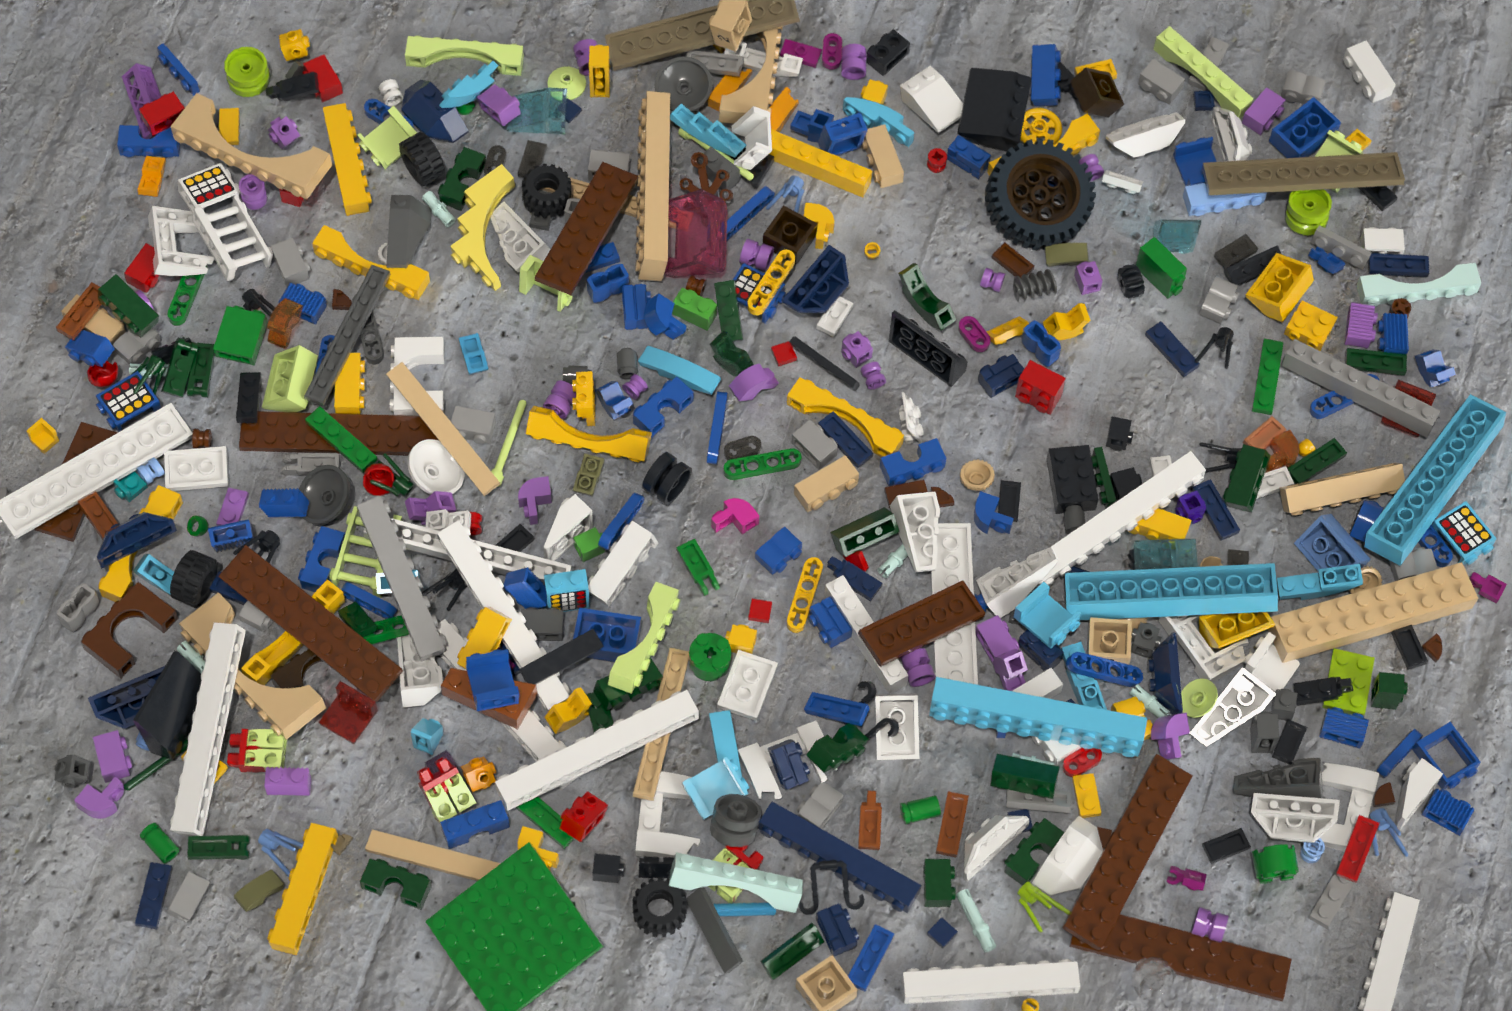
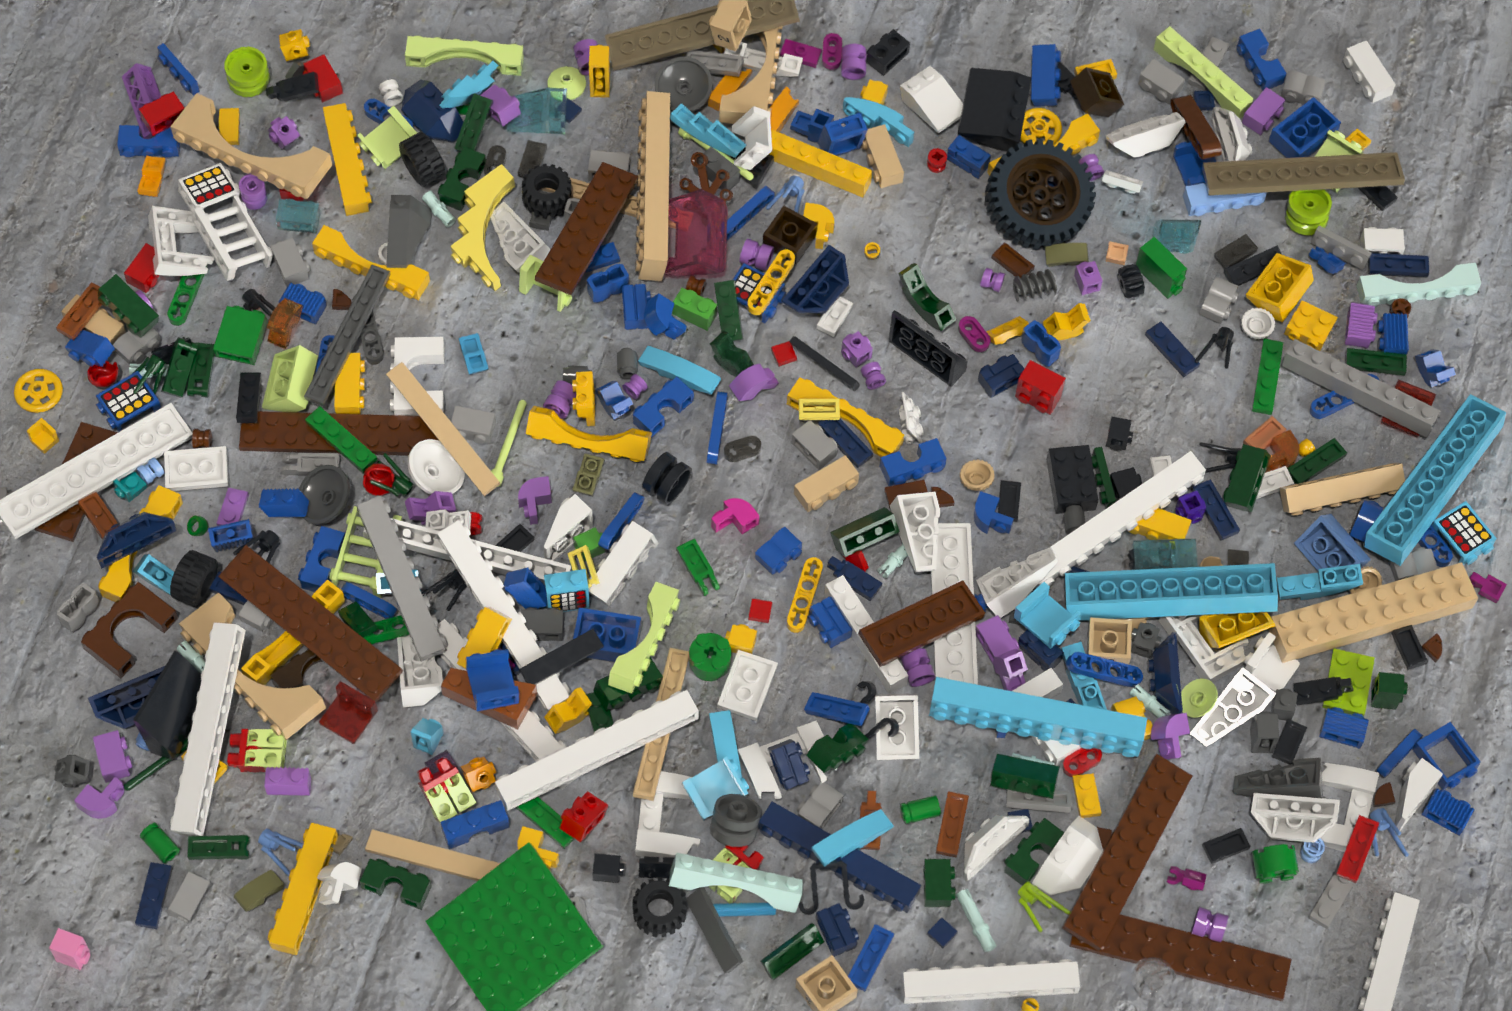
green beam [723,448,802,480] -> none
none -> yellow plate [14,369,63,413]
none -> bright pink brick [49,928,90,970]
none -> clear light blue brick [276,199,321,234]
none -> white brick [317,862,362,905]
none -> dark green plate [454,93,493,151]
none -> light yellow tile [567,545,600,588]
none -> light yellow tile [798,399,840,420]
none -> medium azure slope [812,809,894,867]
none -> light nougat tile [1105,241,1129,265]
none -> reddish brown beam [1171,95,1222,160]
none -> blue arch [1236,29,1287,91]
none -> white hat [1241,308,1275,339]

